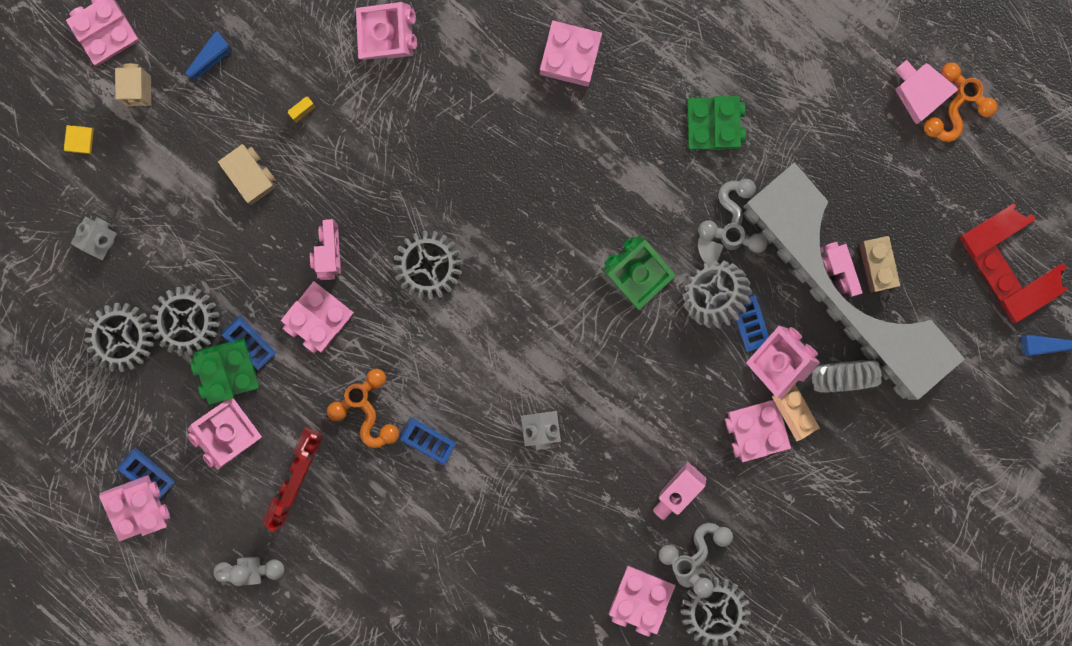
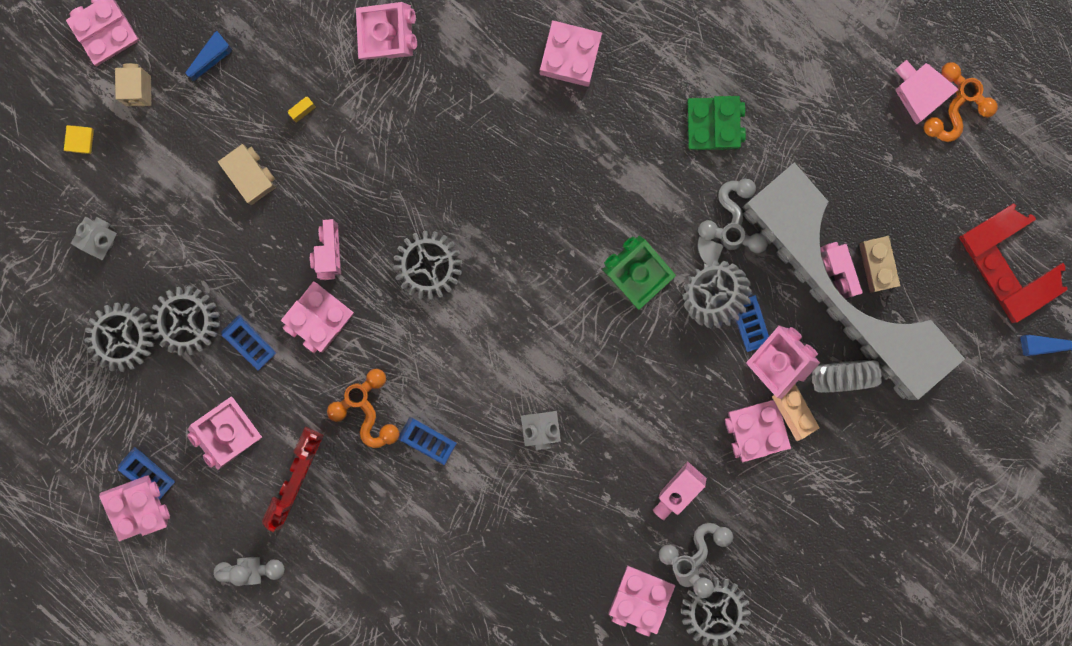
green plate [190,338,259,404] -> none

